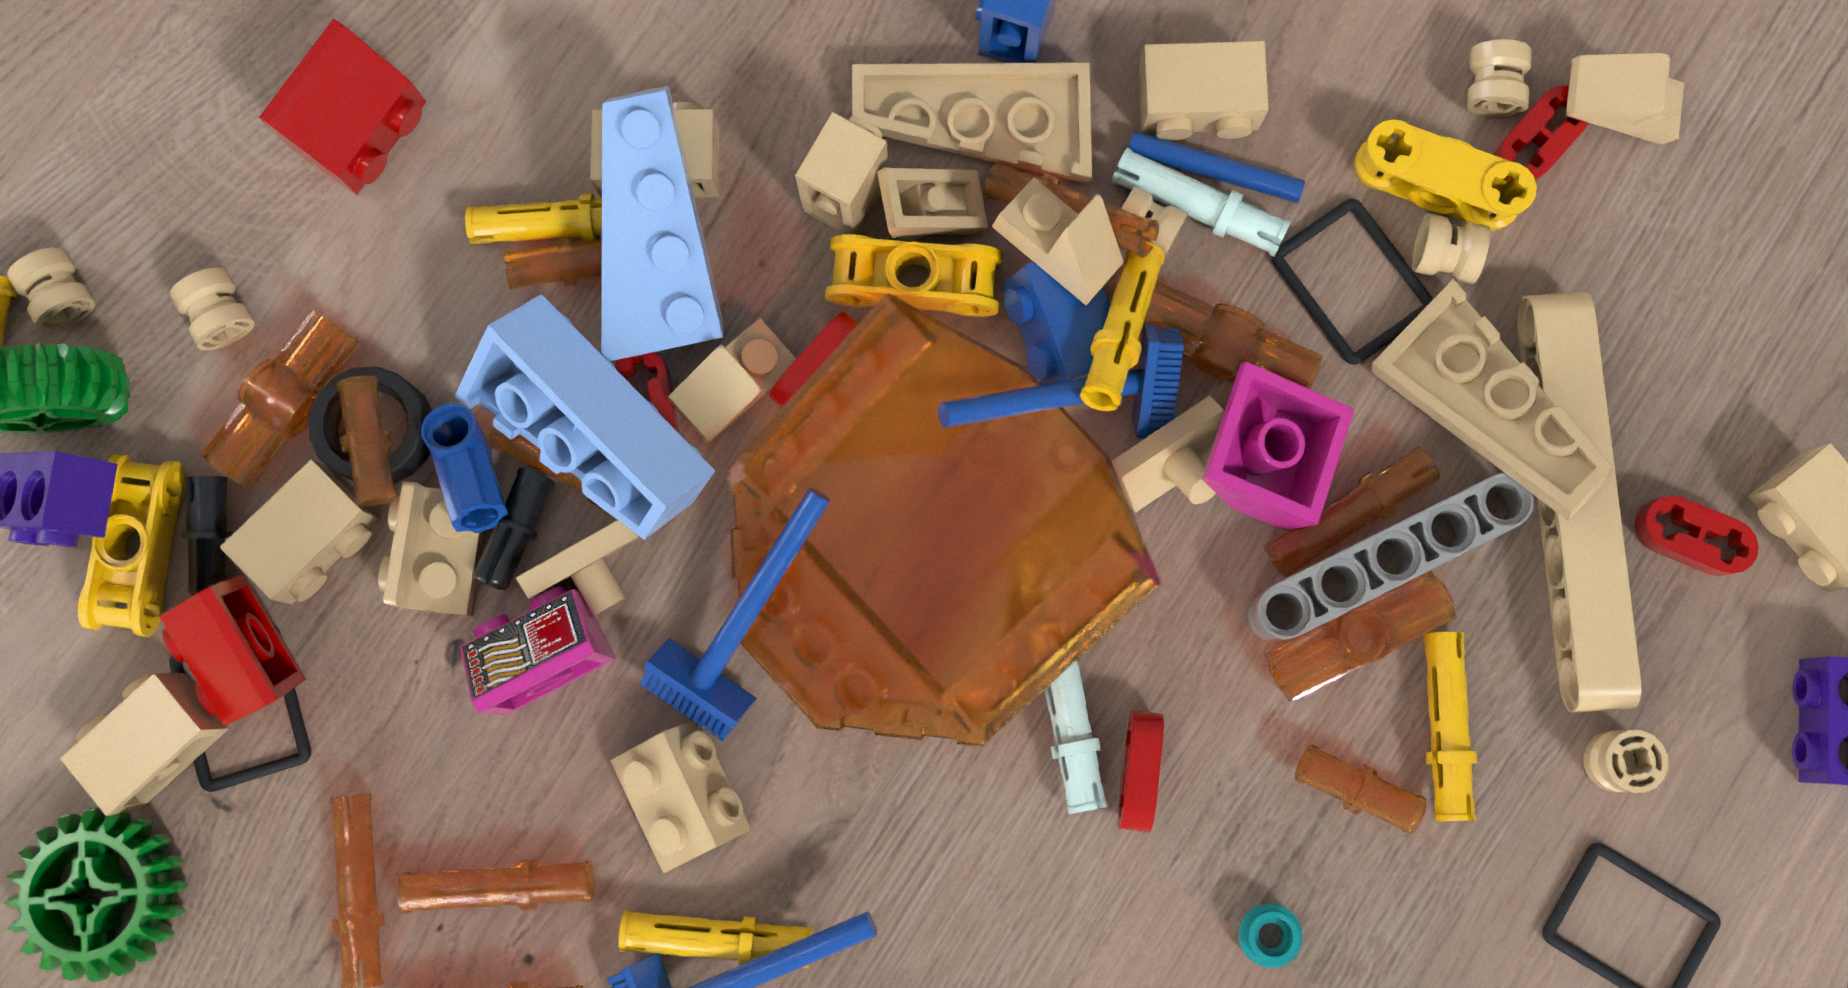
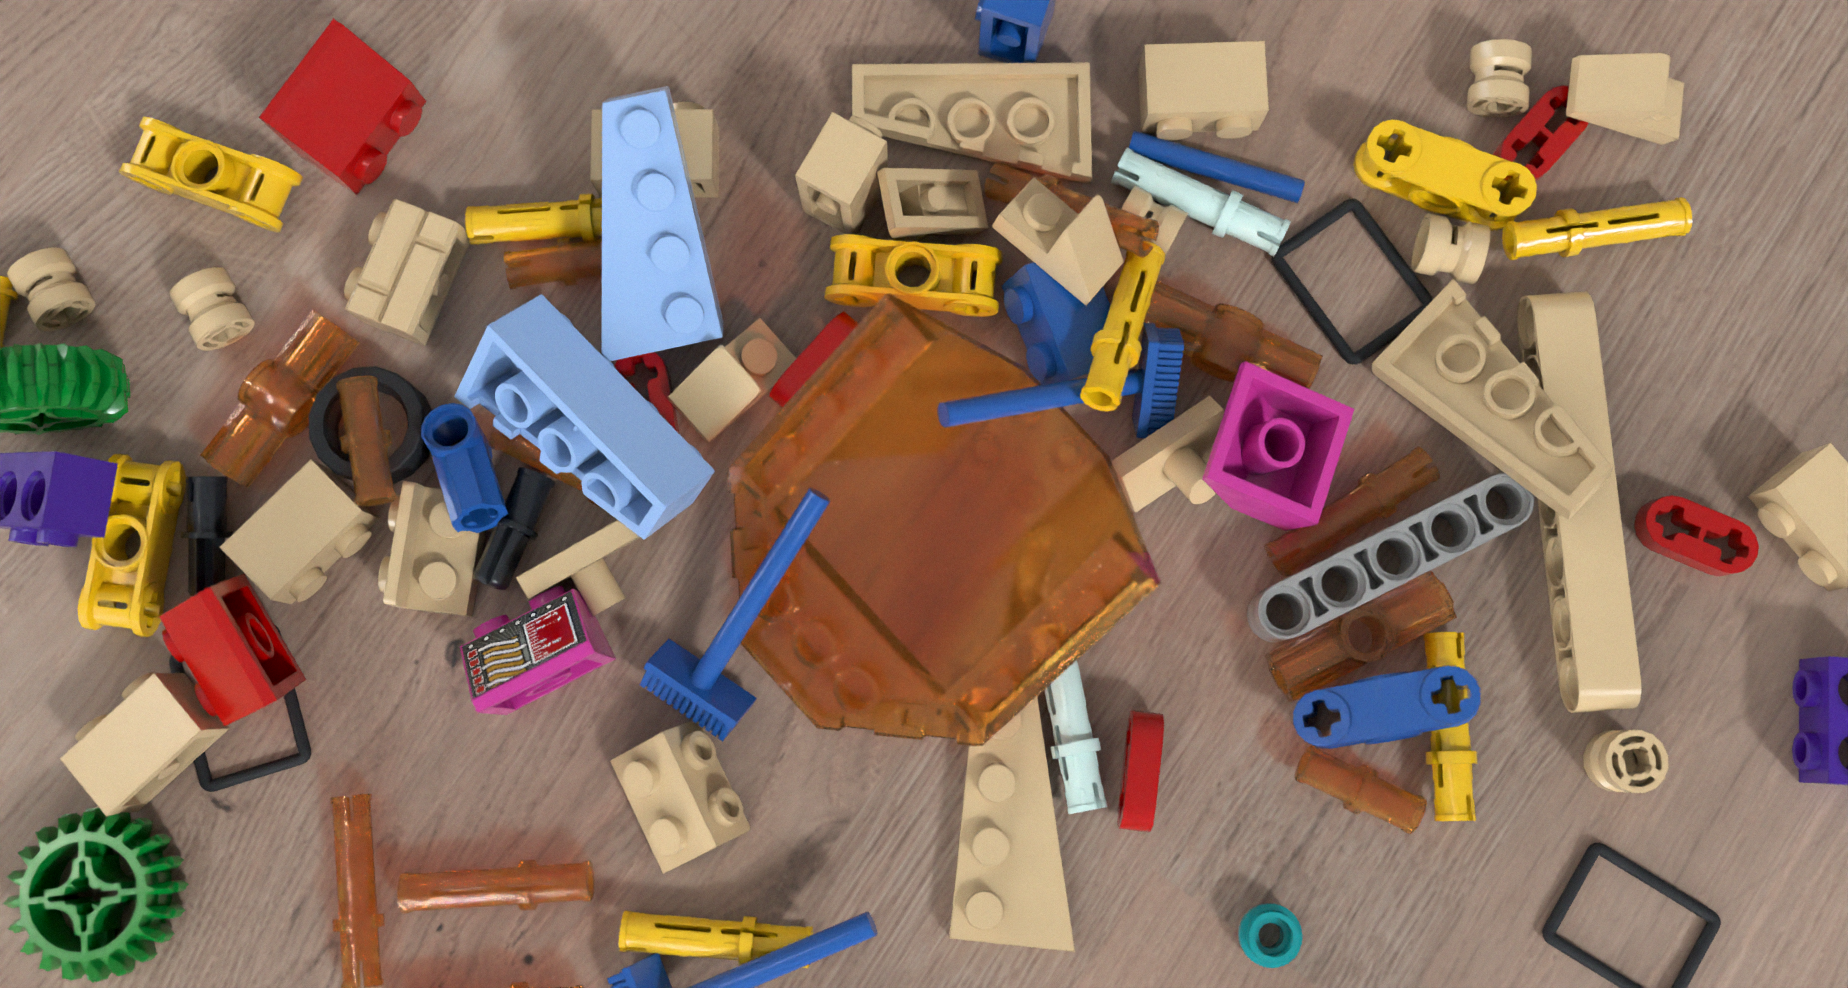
none -> yellow piece [119,116,303,232]
none -> tan brick [344,199,470,346]
none -> tan wing [949,686,1075,952]
none -> blue piece [1293,666,1480,749]
none -> yellow pin [1502,197,1692,260]

